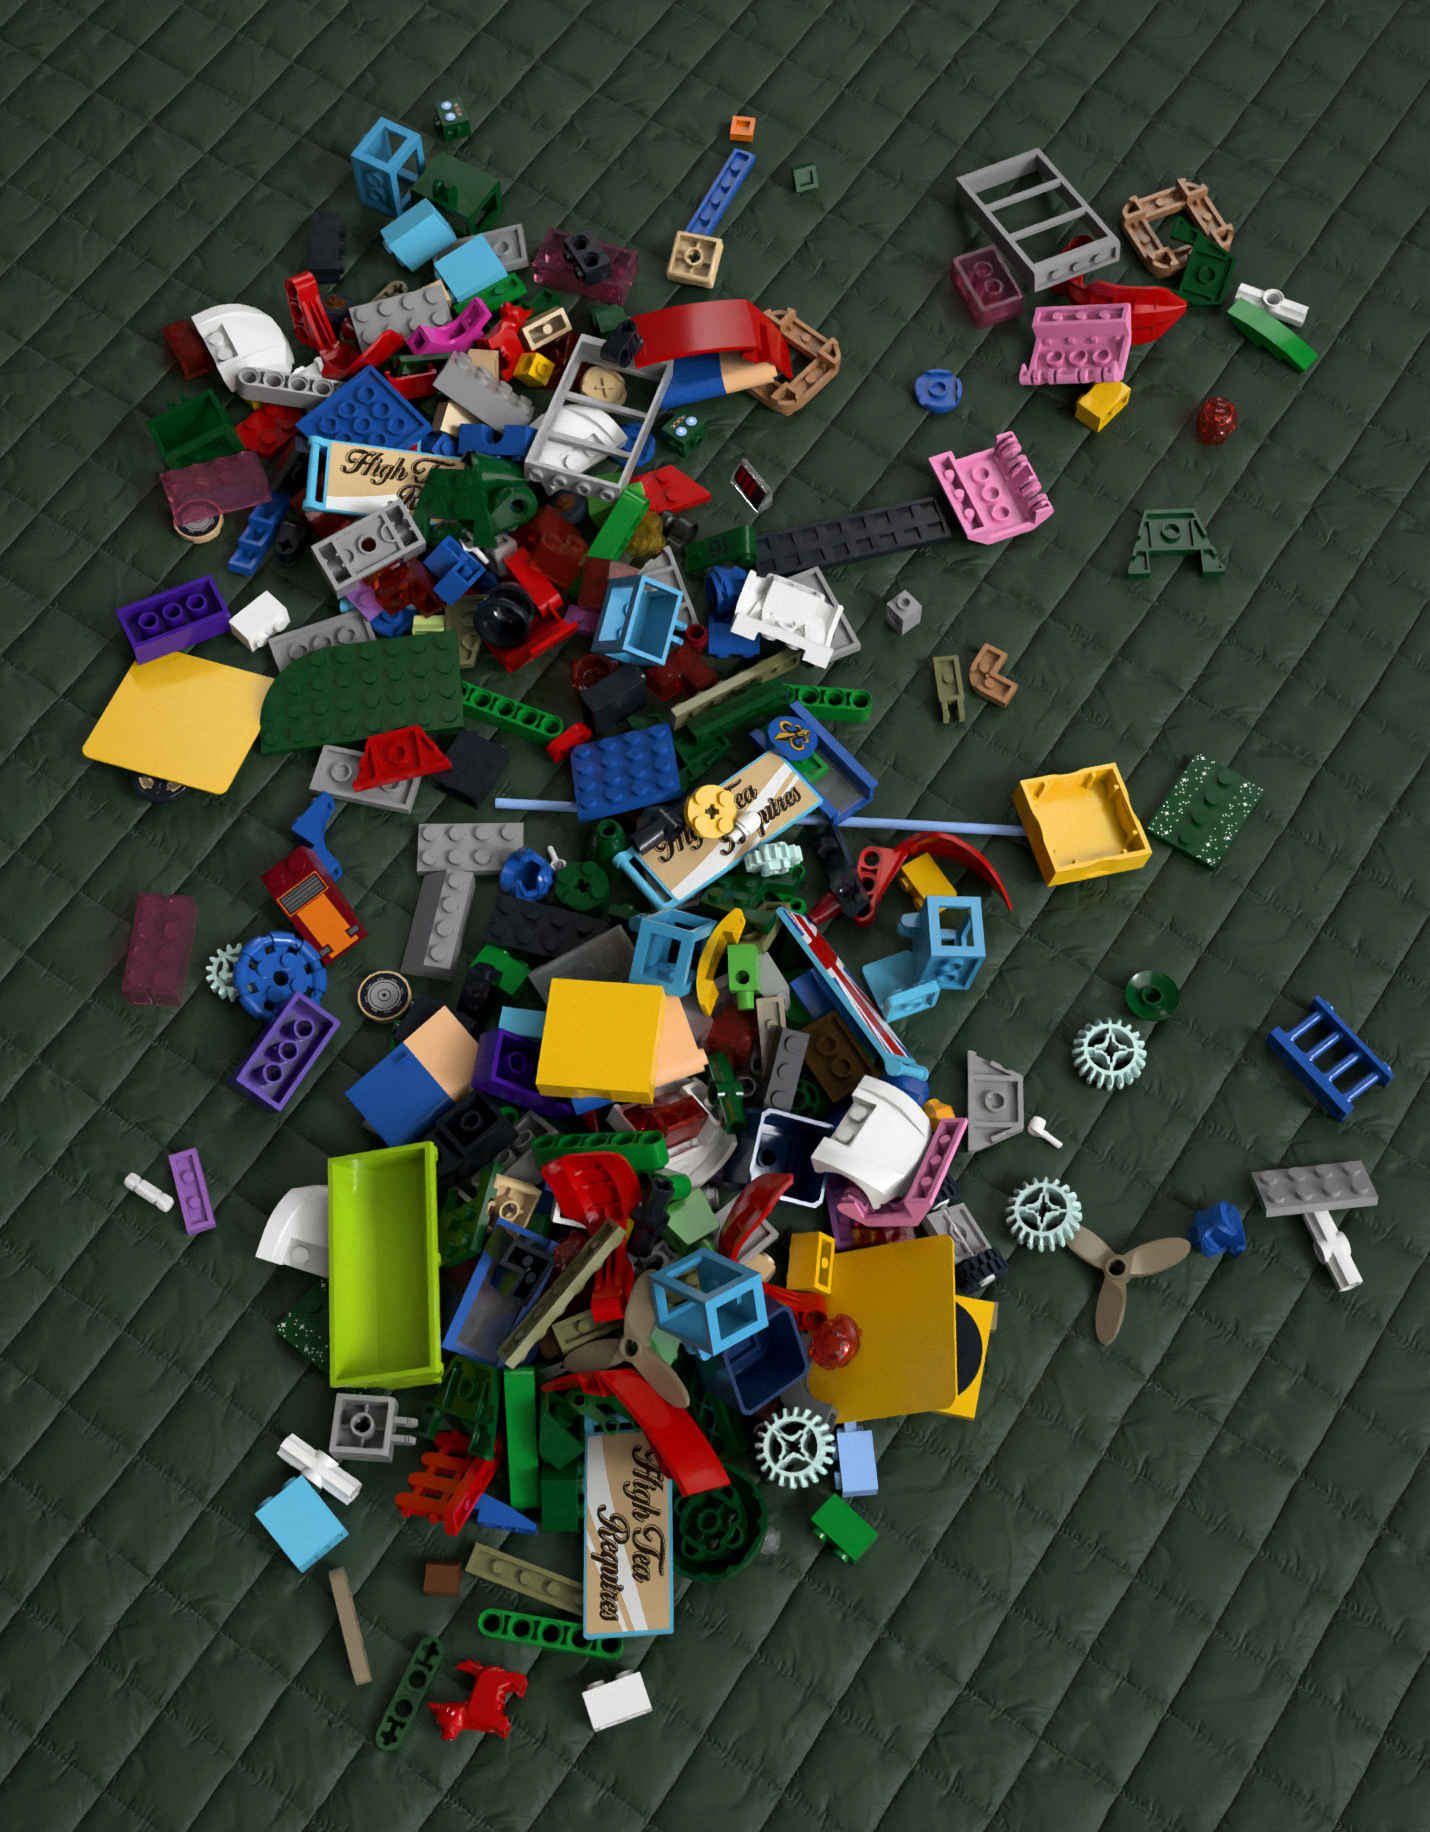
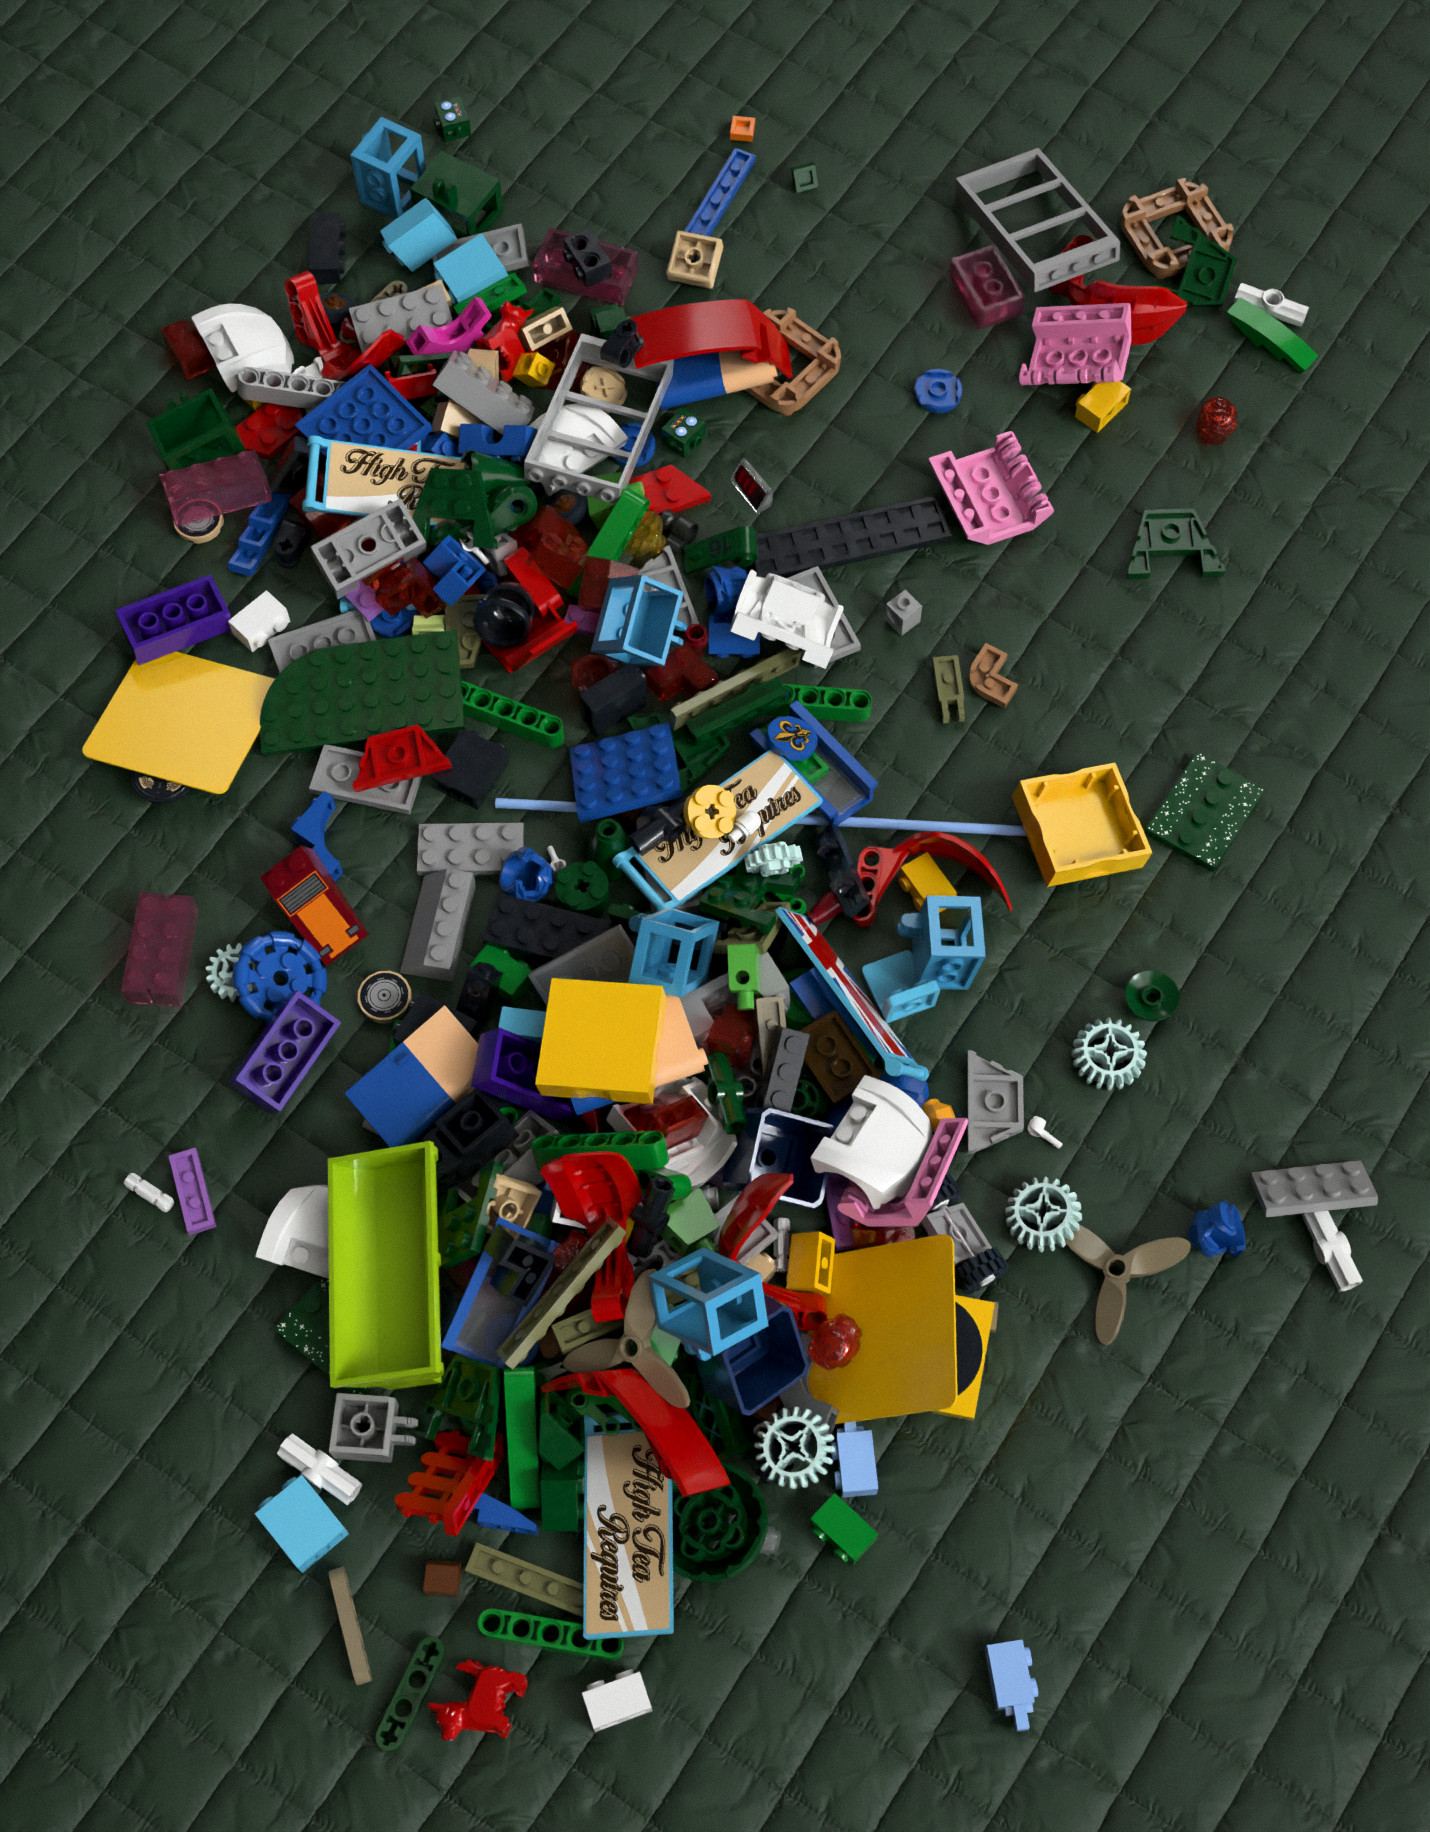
red beam [546,722,592,763] -> none
yellow slope [696,908,746,1017] -> none
blue fence [1265,995,1395,1123] -> none
none -> white axle [774,1217,790,1273]
none -> light blue hinge [984,1640,1038,1732]

